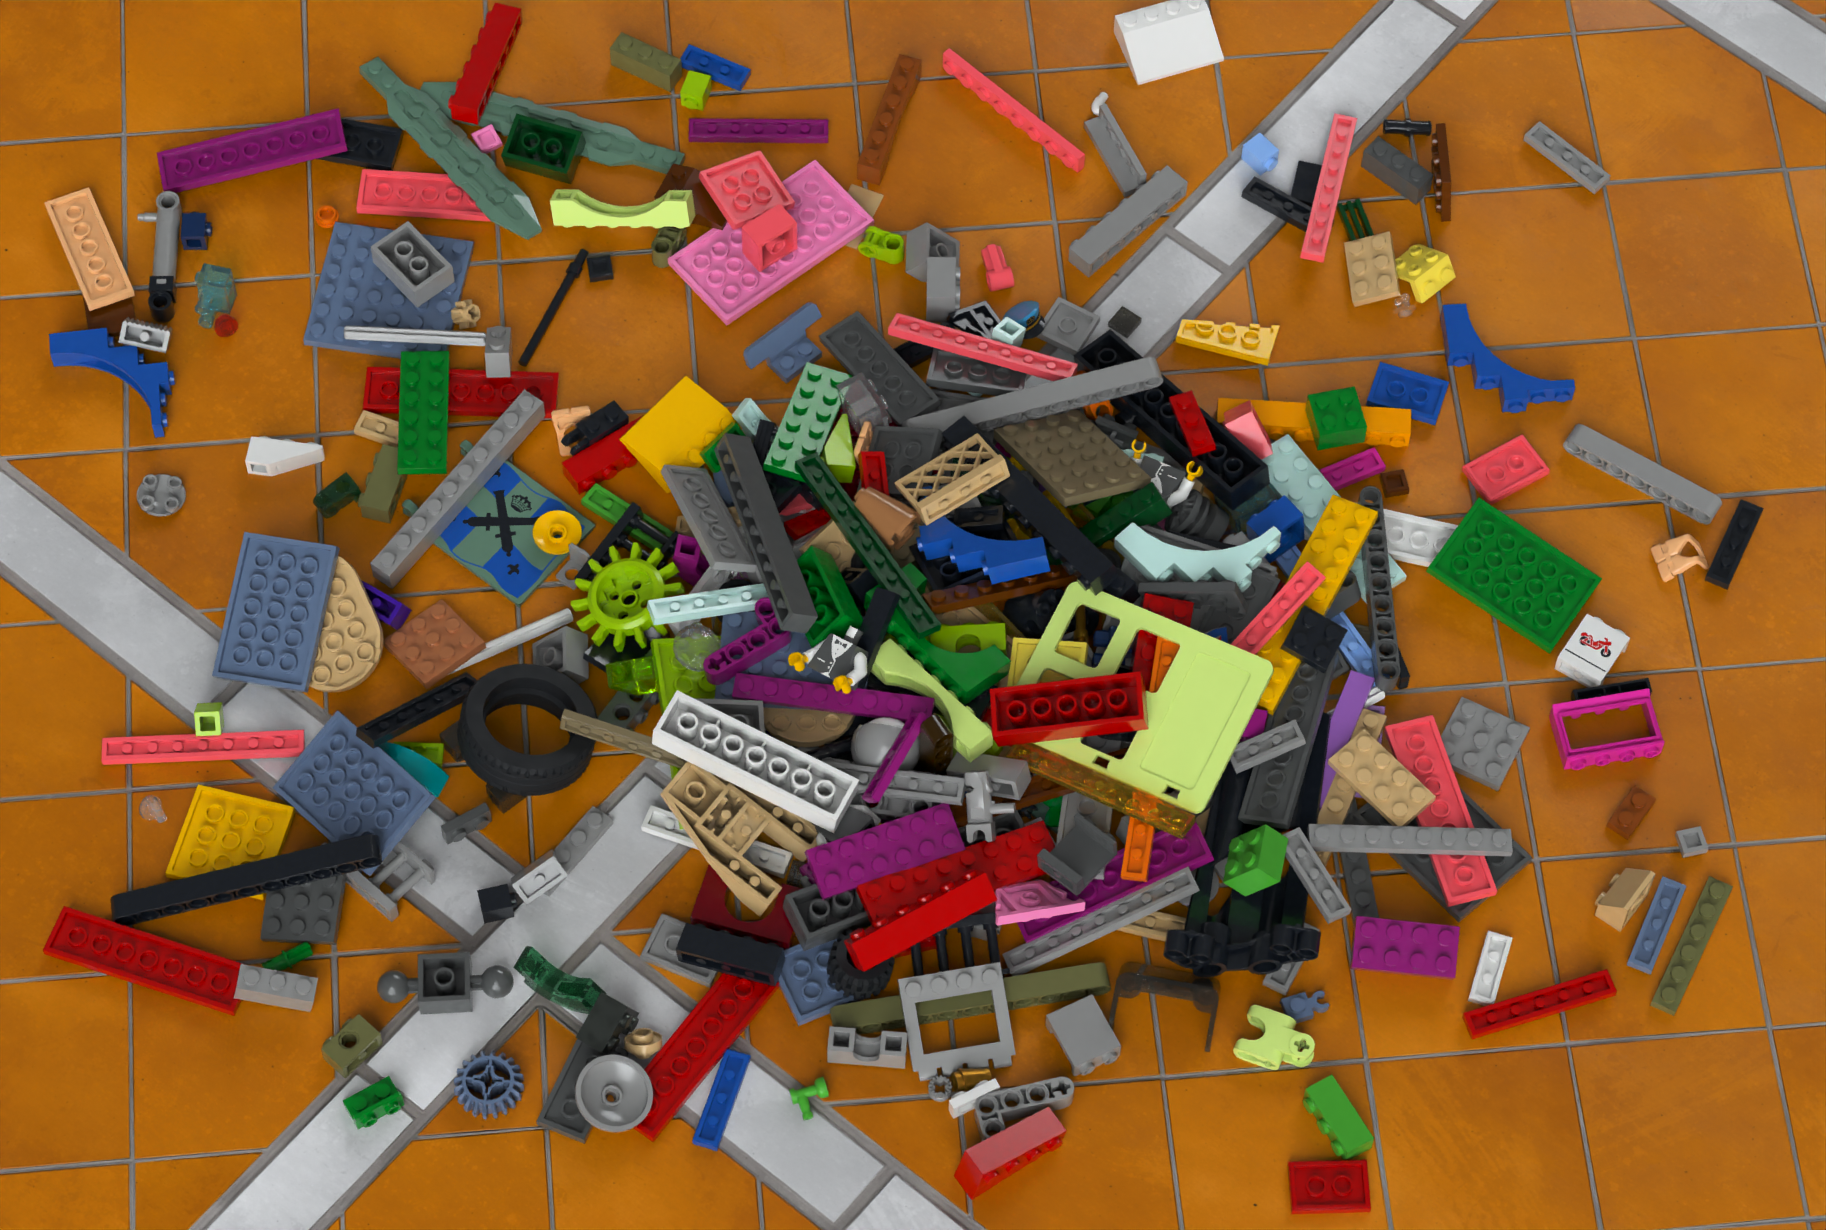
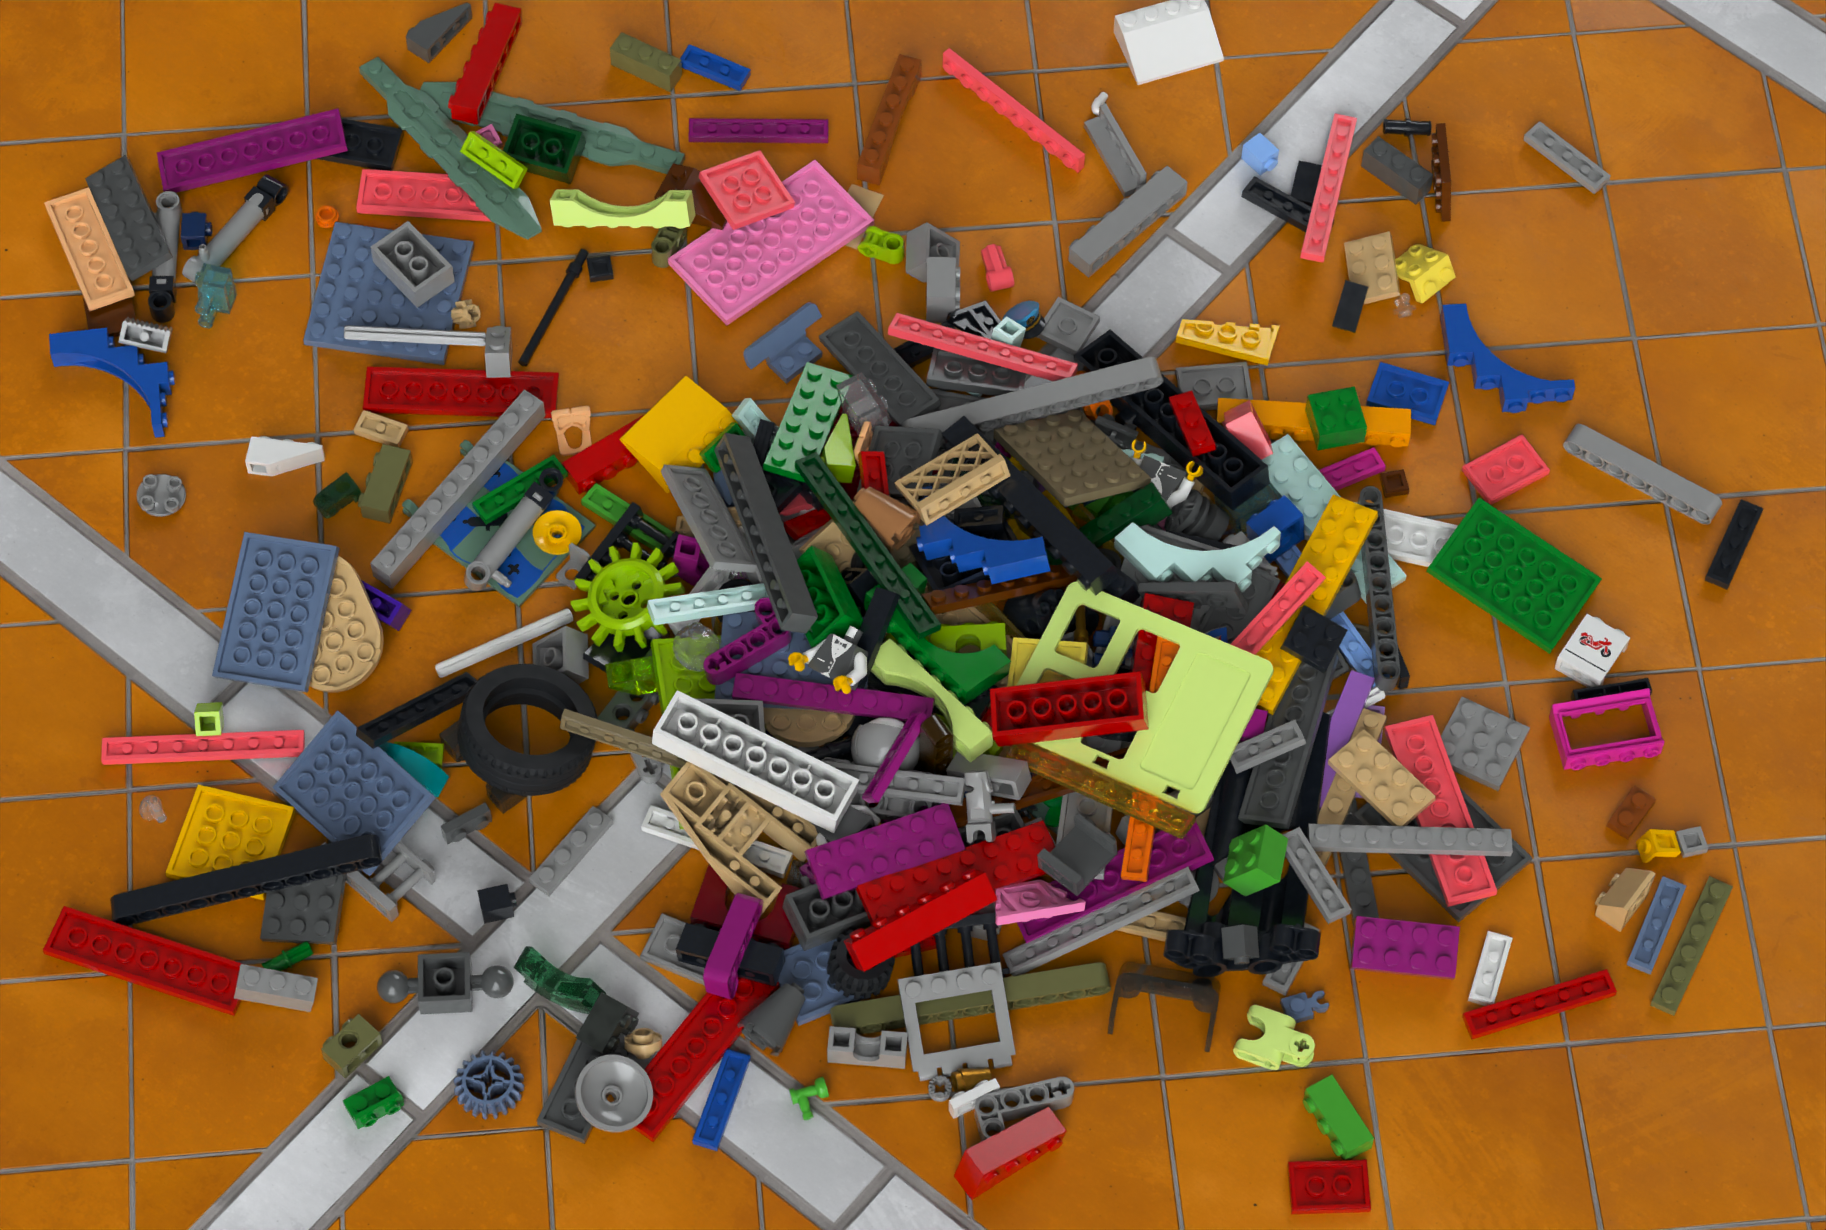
clear red plate [214,314,238,337] -> none
nougat plate [383,599,487,689] -> none
green plate [397,351,450,475] -> none
light grey panel [511,849,568,905] -> none
black hinge [561,401,629,456] -> none
lime brick [680,70,712,111] -> none
coral brick [741,203,798,272] -> none
light grey panel [1045,994,1121,1076] -> none
clear smoke tile [1108,306,1142,338] -> none
dark green tile [1337,199,1374,241] -> none
light nougat piece [1651,534,1709,582] -> none
none -> dark grey plate [85,155,173,281]
none -> light grey piece [182,174,289,288]
none -> dark grey slope [406,3,472,63]
none -> lime plate [460,131,528,189]
none -> light grey piece [464,468,563,591]
none -> green plate [472,455,568,525]
none -> light grey beam [630,752,662,784]
none -> magenta beam [703,892,763,999]
none -> dark grey cone [737,983,806,1056]
none -> light grey tile [1175,362,1253,411]
none -> dark grey brick [1221,925,1259,964]
none -> black tile [1332,280,1369,333]
none -> yellow bracket [1636,829,1681,863]

